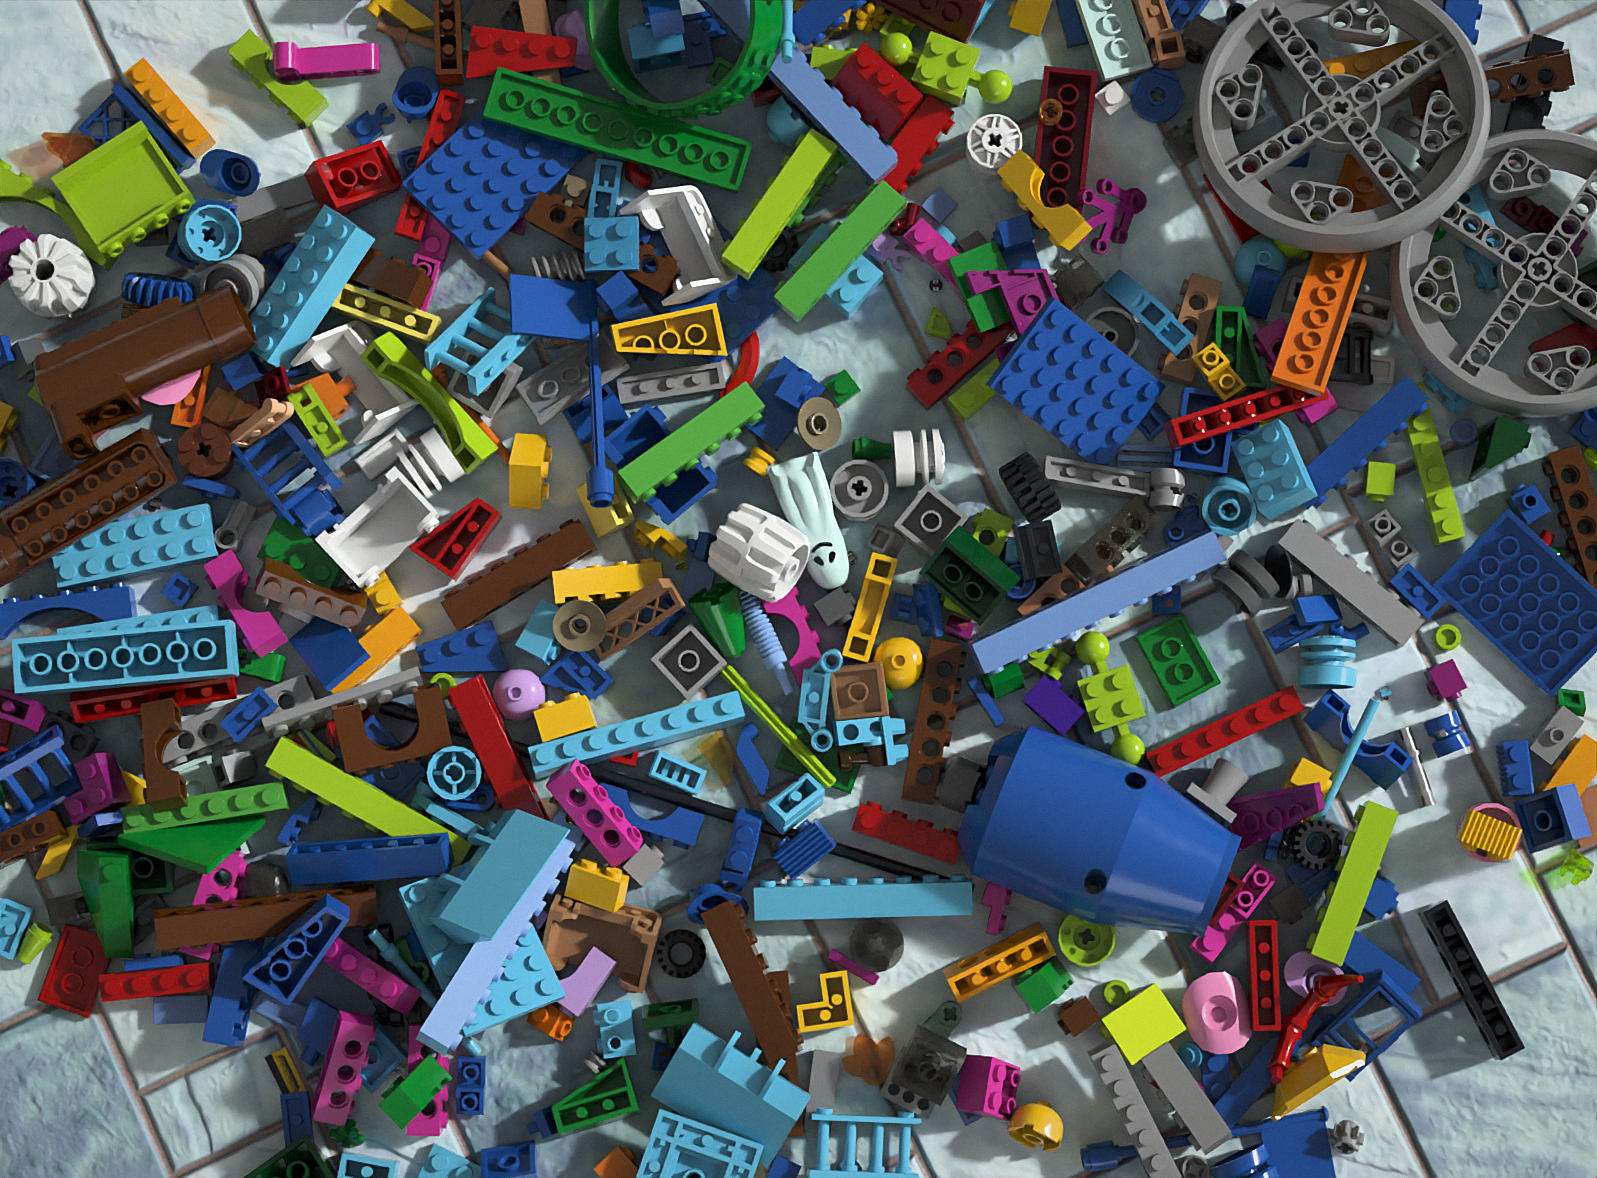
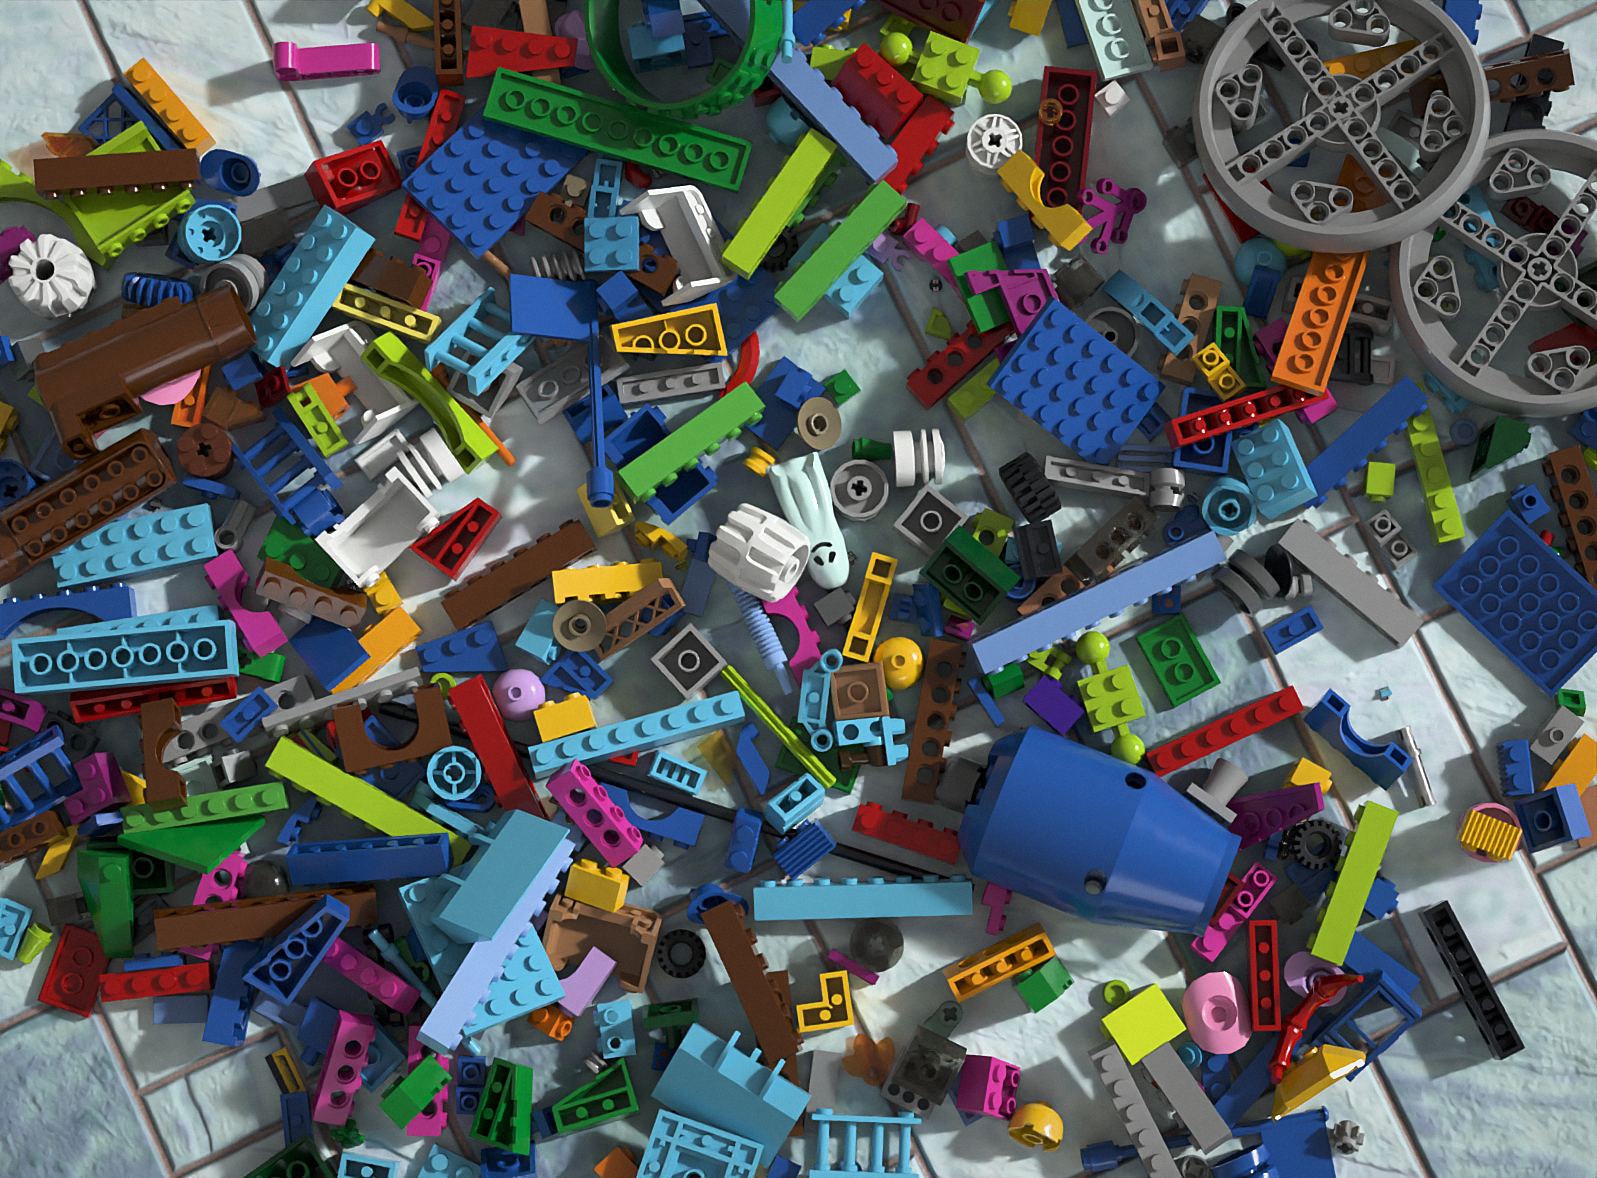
blue plate [160,571,199,609] -> none
light nougat plate [227,398,294,448] -> none
lime arch [228,29,329,128] -> none
yellow brick [509,433,552,510] -> none
green cone [687,581,747,659] -> none
blue tile [719,857,749,892] -> none
yellow plant [855,3,888,33] -> none
light grey slope [864,524,905,558] -> none
medium blue tile [921,187,958,224] -> none
reddish brown brick [1057,996,1101,1037] -> none
lime wheel [1058,914,1116,966] -> none
blue plate [1130,68,1184,123] -> none
blue tile [1291,594,1343,626] -> none
medium azure wheel [1298,635,1356,689] -> none
medium azure bar [1306,698,1380,848] -> none
blue arm [1329,621,1370,641] -> none
blue plate [1388,563,1446,620] -> none
blue wheel [1423,710,1471,758] -> none
magenta brick [1424,659,1467,703] -> none
lime tile [1432,624,1461,652] -> none
clear neon green tile [1559,848,1594,885] -> none
none -> reddish brown brick [33,148,201,200]
none -> green wedge [468,1057,533,1156]

